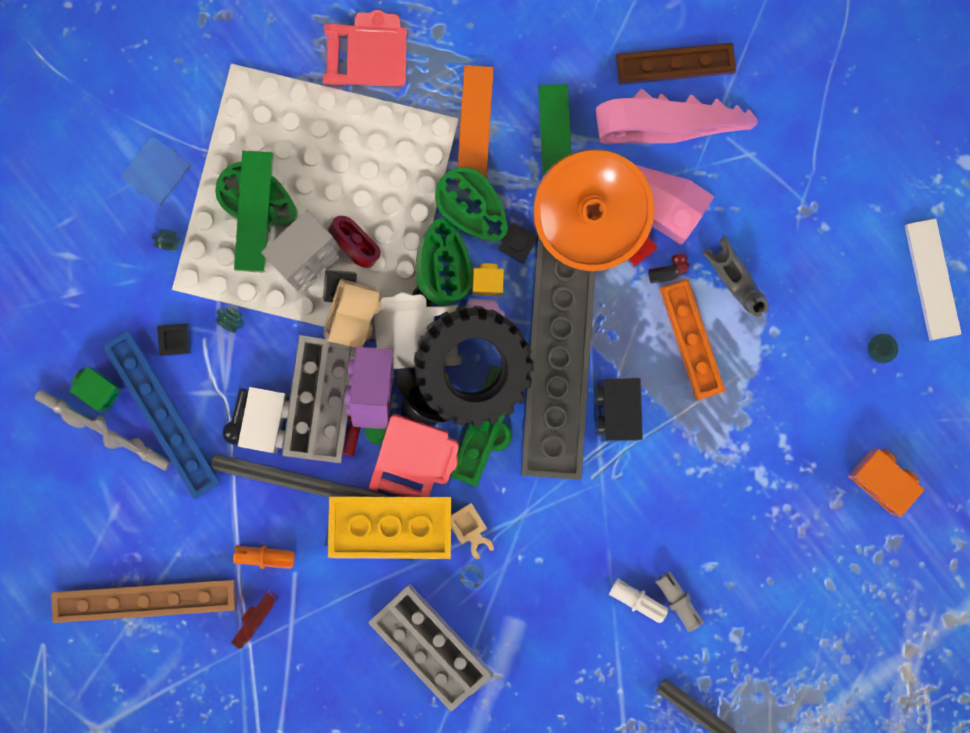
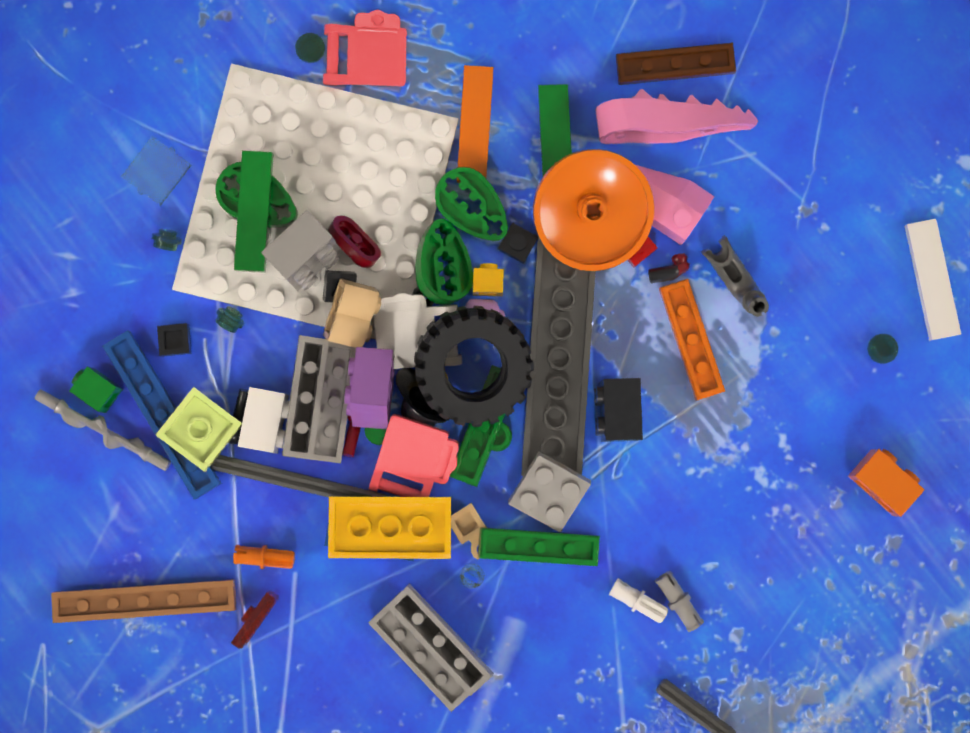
none -> yellowish green plate [156,387,242,472]
none -> clear green plate [295,33,325,63]
none -> green tile [478,527,600,566]
none -> light grey plate [508,451,591,532]

